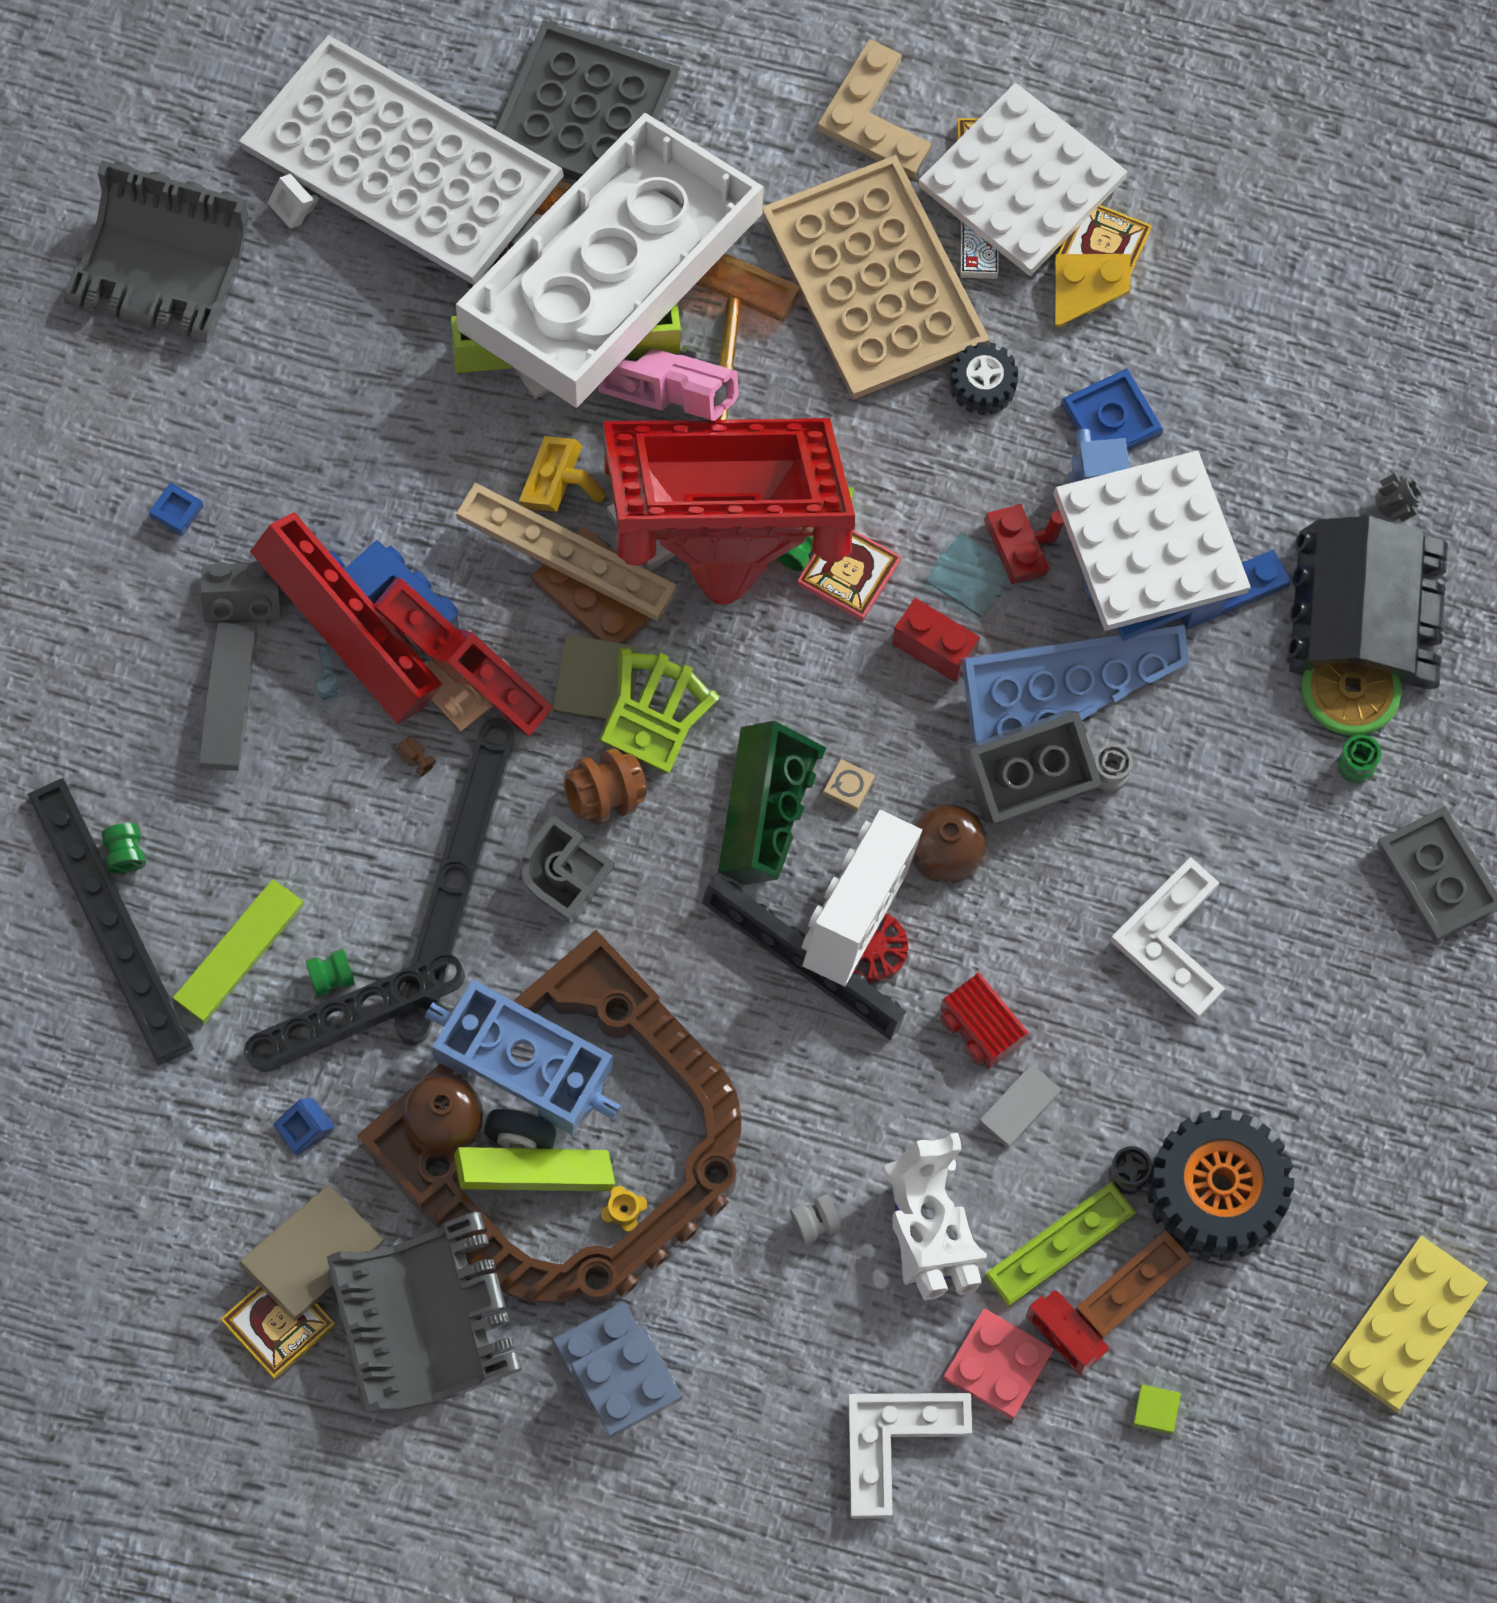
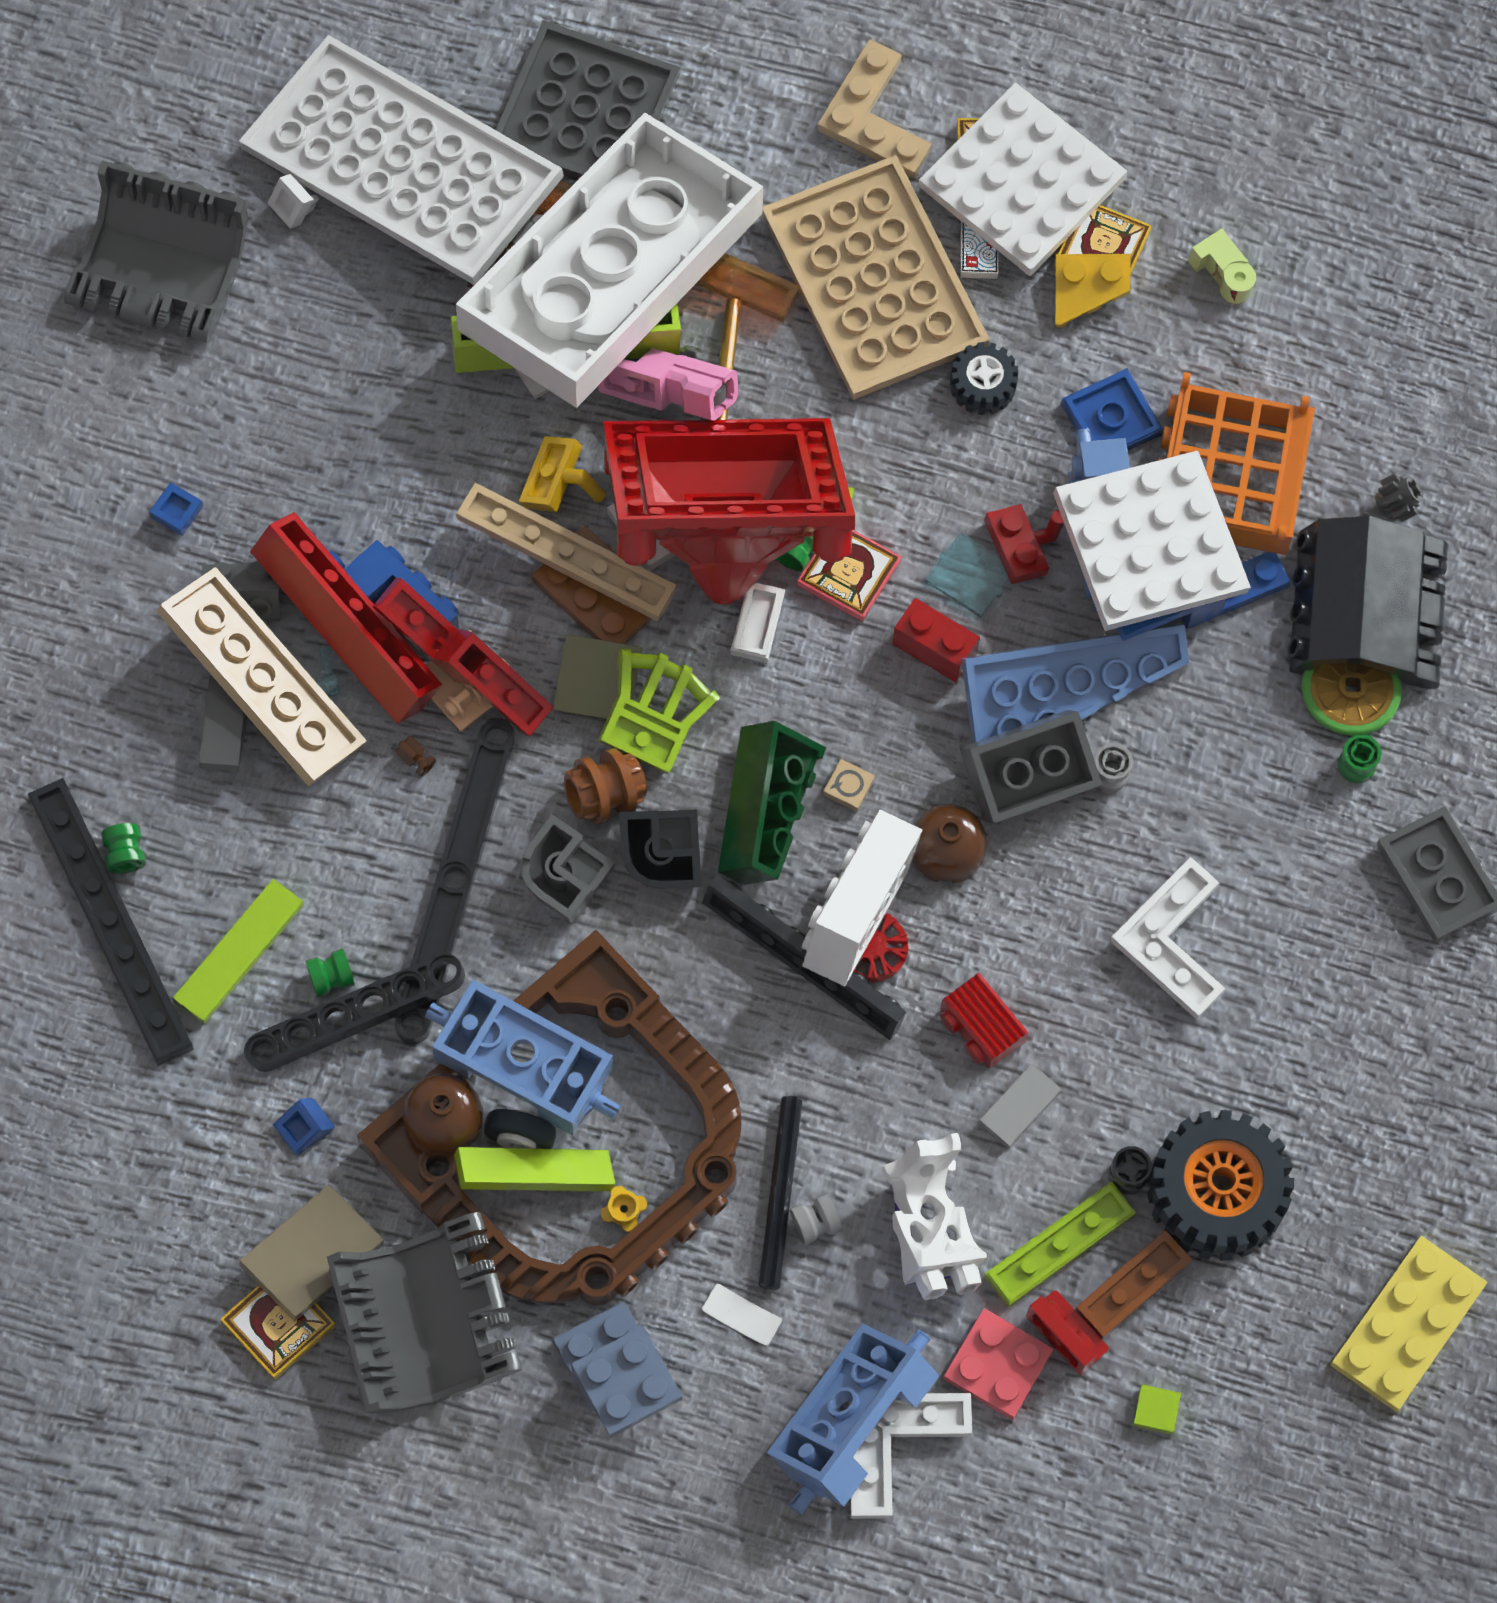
none -> plate [156,567,367,787]
none -> black brick [619,809,701,889]
none -> white sticker [702,1284,782,1346]
none -> white tile [730,582,785,663]
none -> black axle [759,1096,802,1290]
none -> medium blue brick [767,1323,939,1516]
none -> orange window [1158,372,1315,556]
none -> yellowish green leg [1188,228,1256,304]

